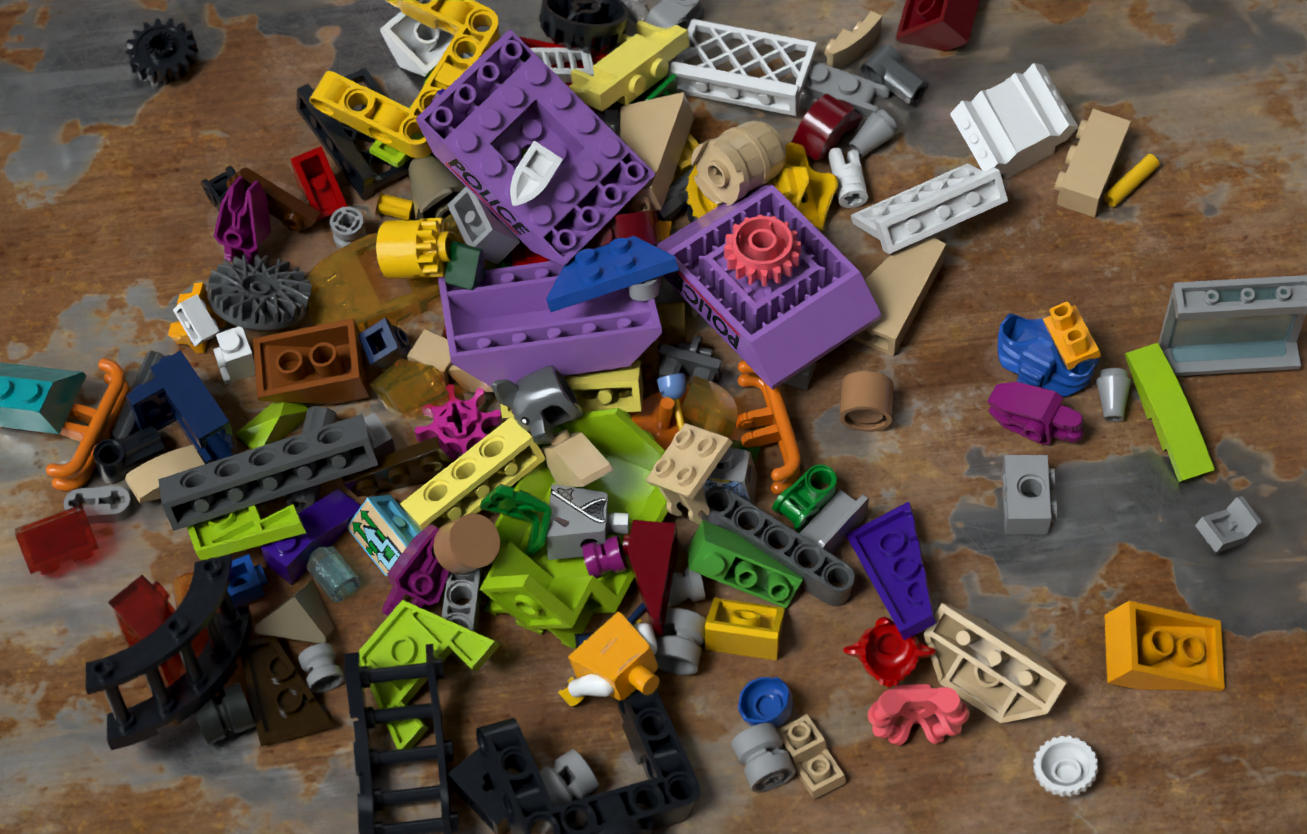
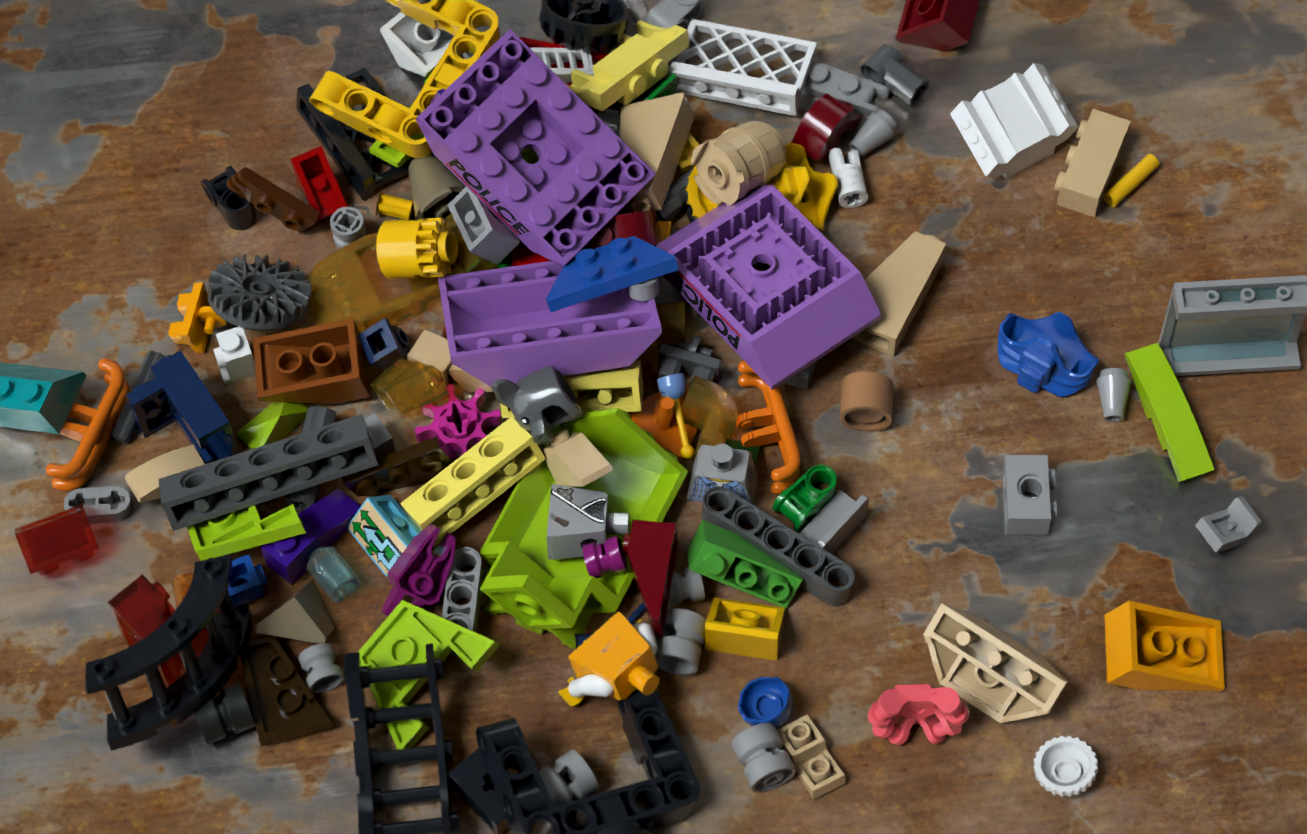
black piece [93,426,166,484] -> none
black gear [125,18,199,85] -> none
white piece [173,294,219,347] -> none
magenta hinge [214,176,271,264] -> none
medium nougat piece [434,514,500,574] -> none
dark green slope [445,241,486,290] -> none
green piece [479,484,552,556] -> none
white plate [510,141,563,206] -> none
tan plate [645,423,733,524] -> none
coral gear [724,214,801,287] -> none
tan slope [824,11,882,70] -> none
red hair [843,617,936,688] -> none
dark purple wing [846,501,936,640] -> none
white fence [850,163,1008,254] -> none
magenta hinge [987,382,1084,445] -> none
light orange hips [1043,302,1101,370] -> none

